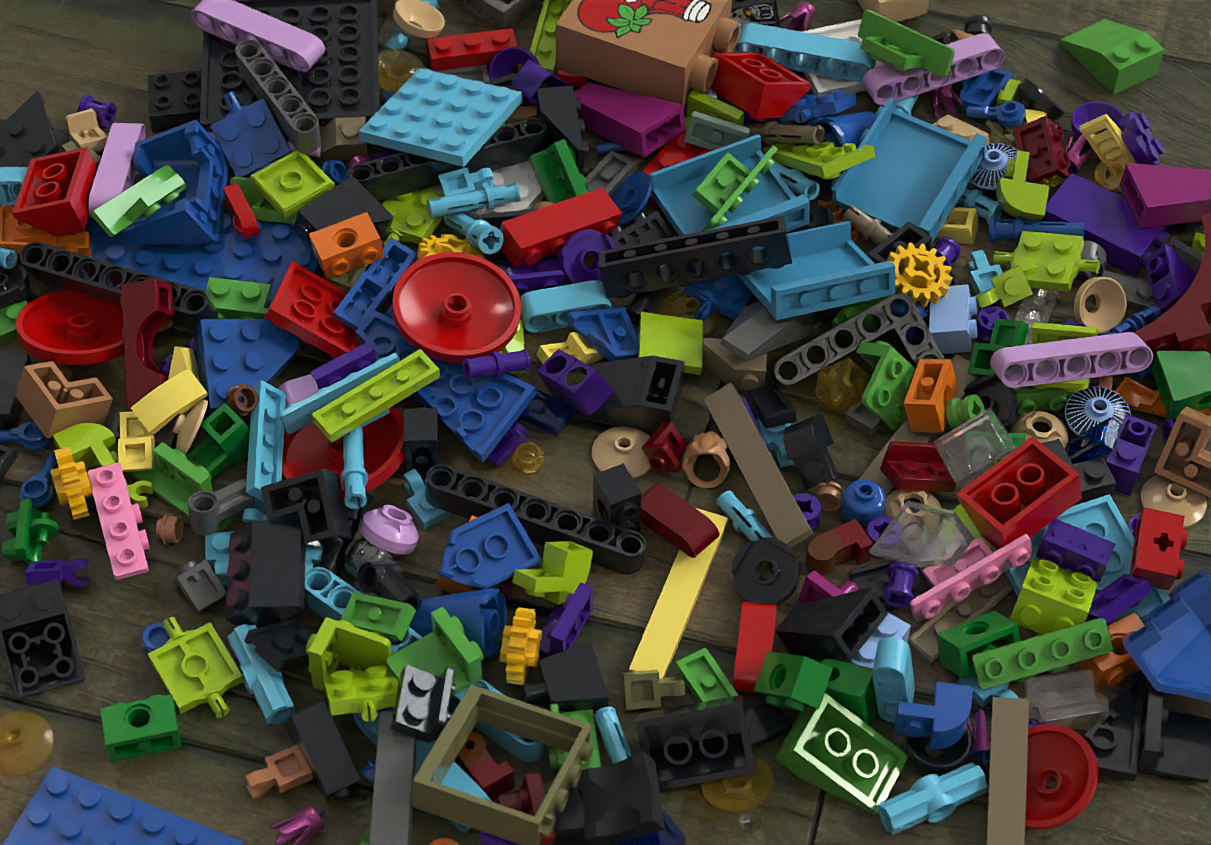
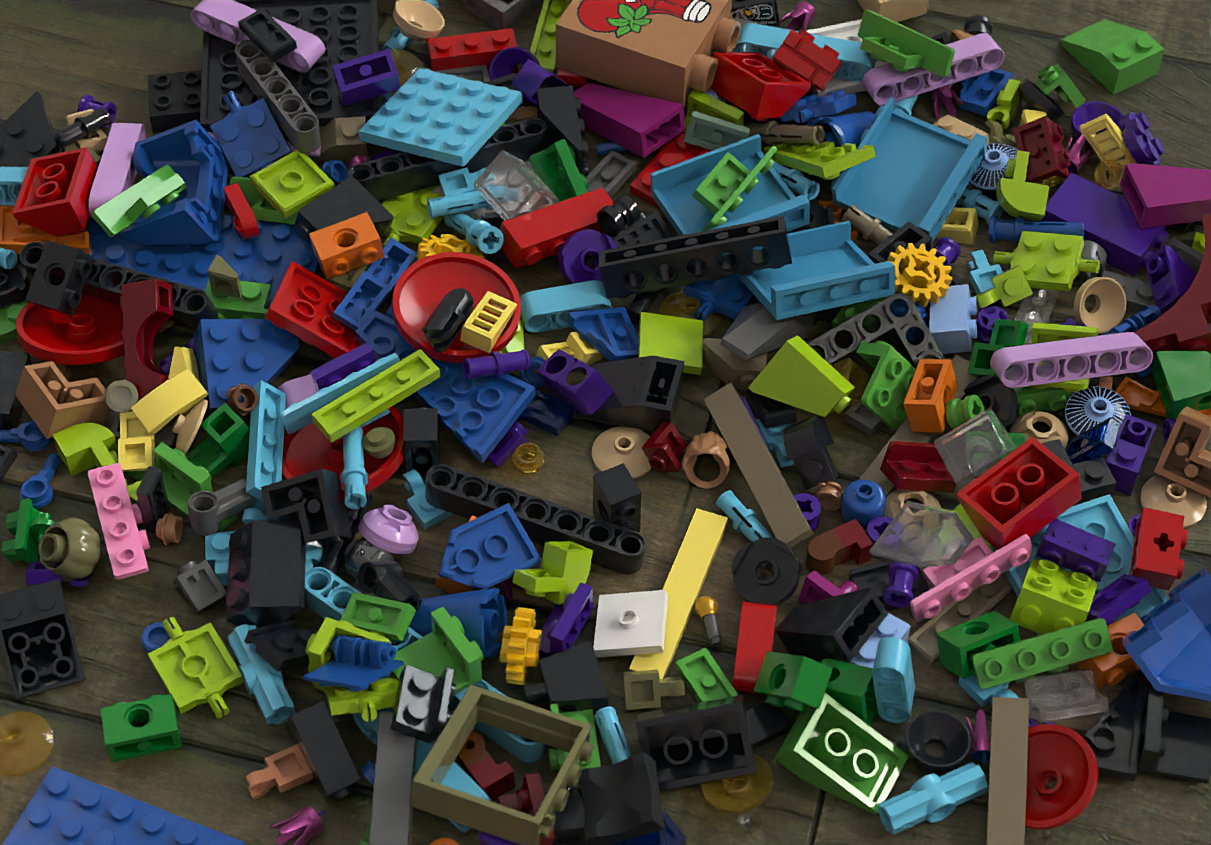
yellow gear [50,446,93,520] -> none
dark purple bracket [499,259,565,297] -> none
blue dish [612,172,652,226] -> none
dark red beam [641,483,720,558] -> none
blue brick [894,682,973,750] -> none
blue plate [967,101,1026,128] -> none
none -> black brick [26,240,94,317]
none -> olive plant [39,518,102,582]
none -> black axle [54,108,111,148]
none -> olive plate [105,380,138,413]
none -> black plate [136,466,170,534]
none -> olive slope [207,255,242,298]
none -> black plate [238,8,297,62]
none -> blue hinge [303,635,404,692]
none -> dark purple brick [332,49,400,106]
none -> olive plate [362,427,396,458]
none -> black arm [421,288,475,353]
none -> light yellow slope [460,291,517,353]
none -> clear slope [474,150,559,221]
none -> blue plate [520,356,546,387]
none -> white plate [593,590,668,658]
none -> black wheel [597,195,640,237]
none -> piece [694,596,722,647]
none -> lime slope [748,335,855,417]
none -> red brick [773,29,842,93]
none -> bright green bracket [1034,64,1086,108]

